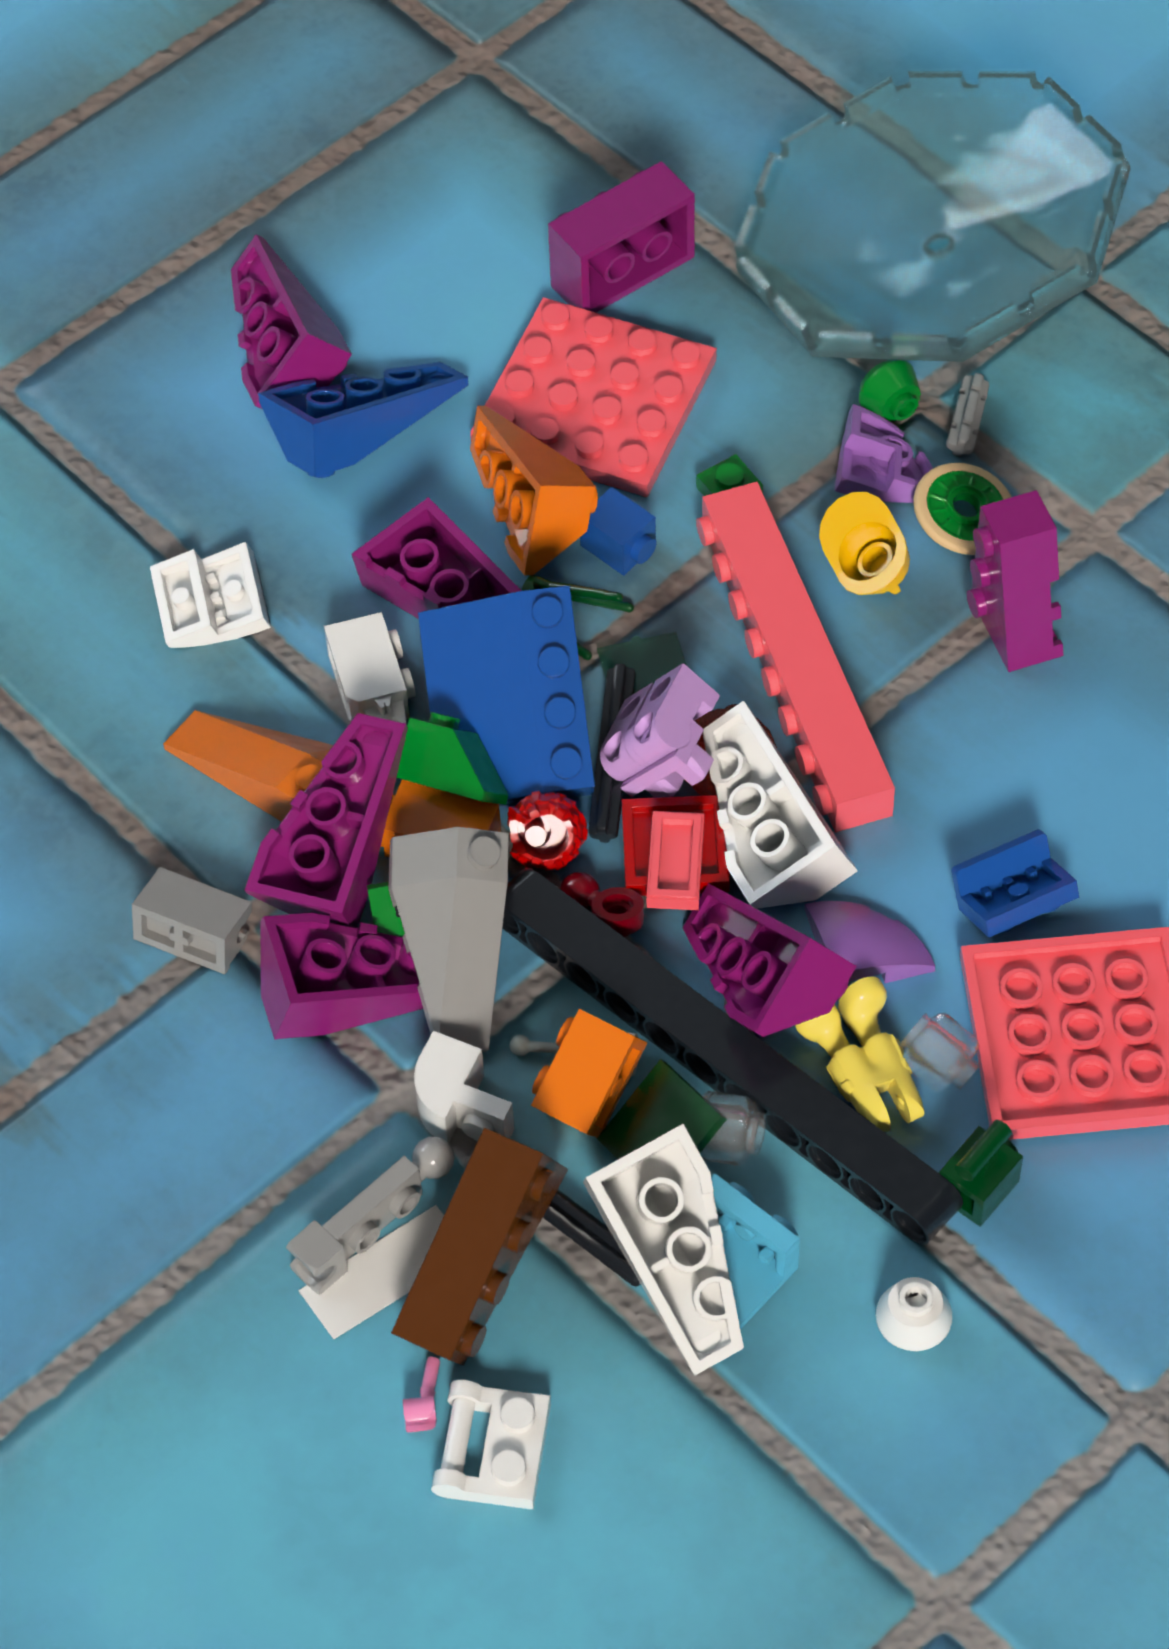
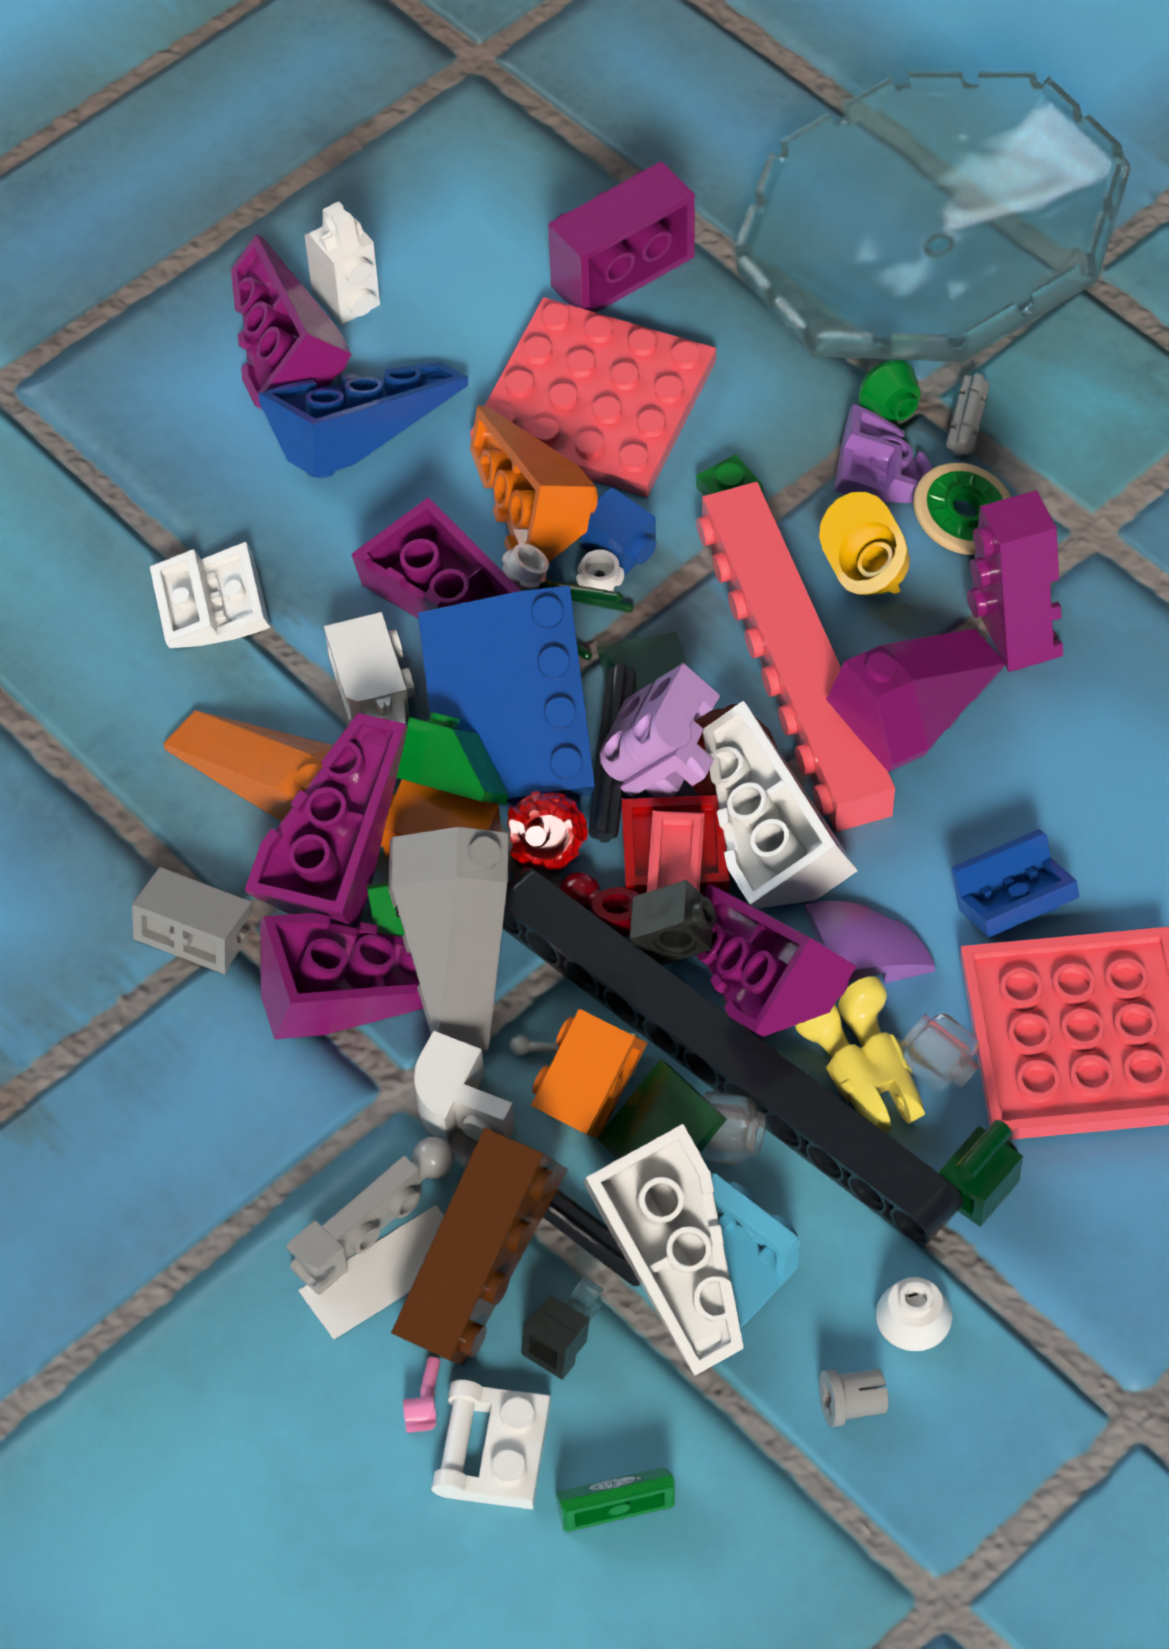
none -> white hinge [305,201,380,325]
none -> white plate [502,543,549,589]
none -> pearl dark grey piece [521,1277,604,1380]
none -> green slope [555,1467,675,1532]
none -> white plate [576,550,624,591]
none -> pearl dark grey brick [630,880,716,965]
none -> light grey bush [819,1369,888,1427]
none -> magenta wedge [826,629,1006,772]

